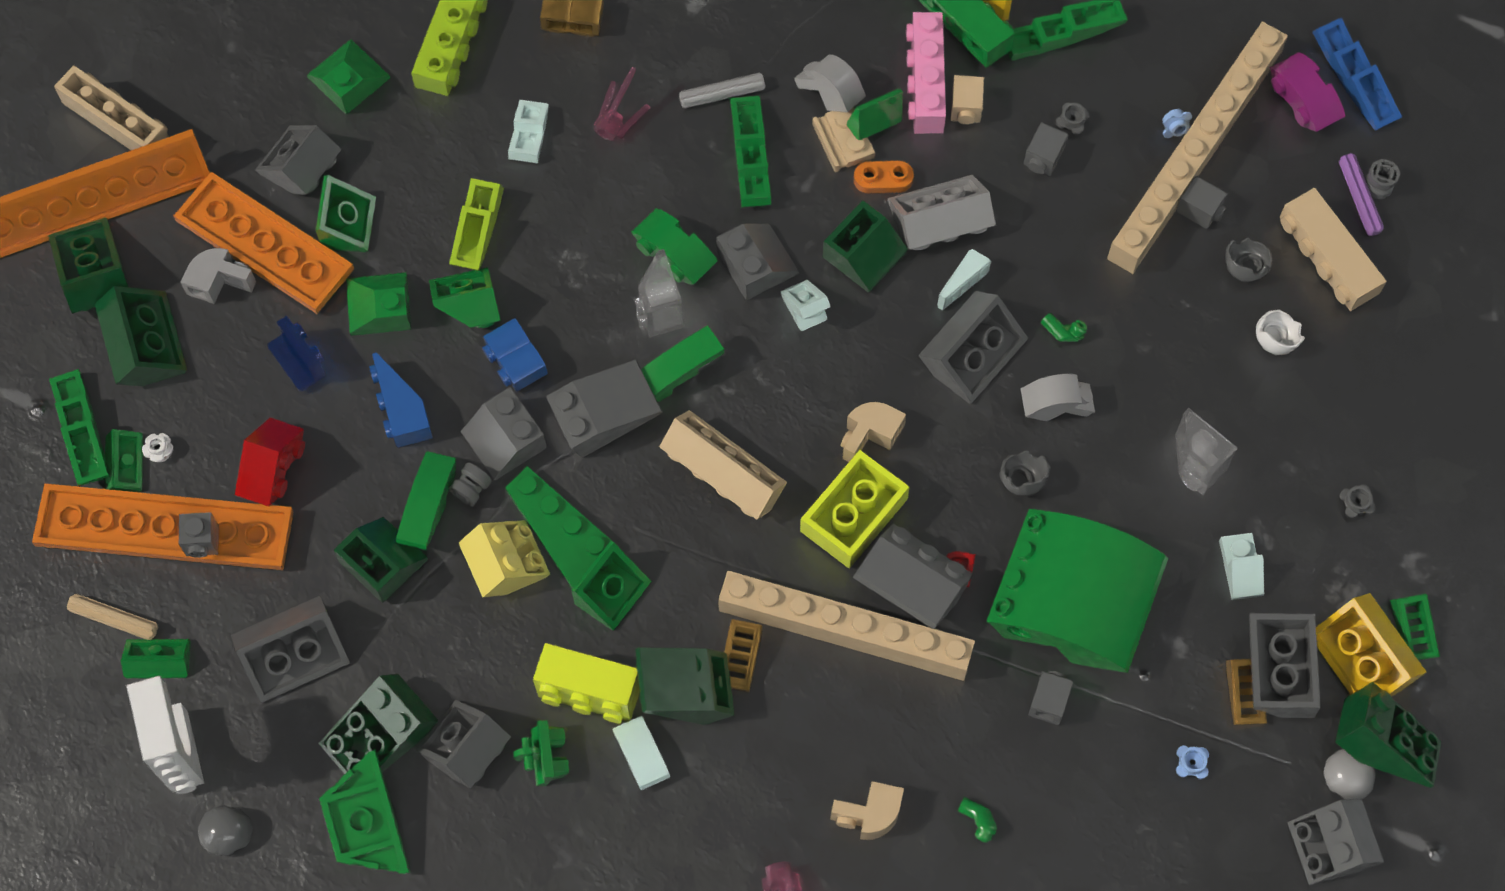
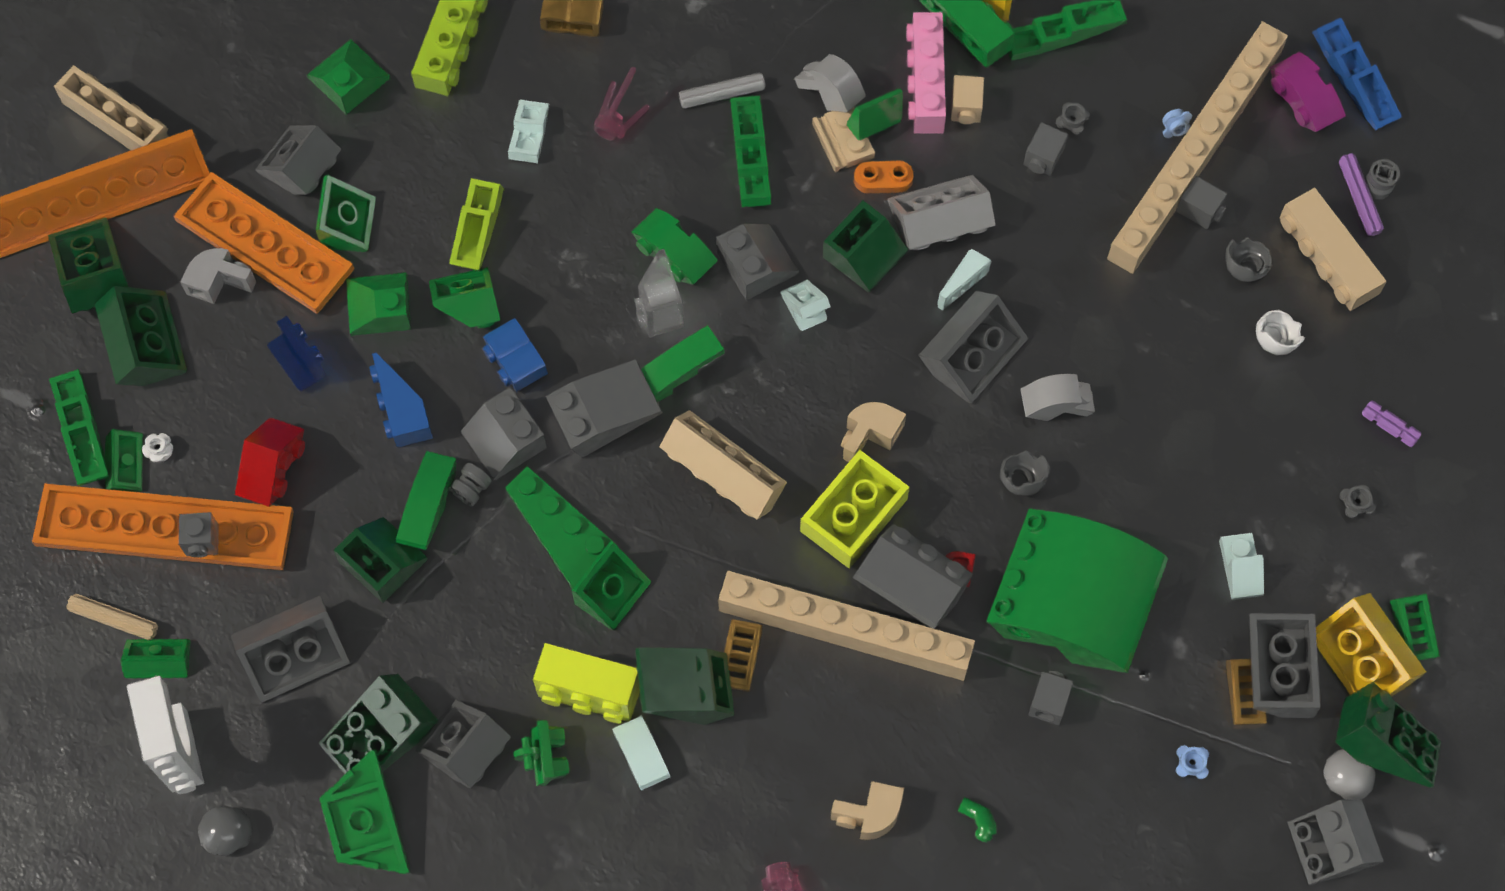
light yellow slope [459,520,550,597] -> none
green arm [1041,313,1087,342] -> none
clear slope [1175,408,1237,495] -> none
none -> medium lavender axle [1362,401,1421,447]

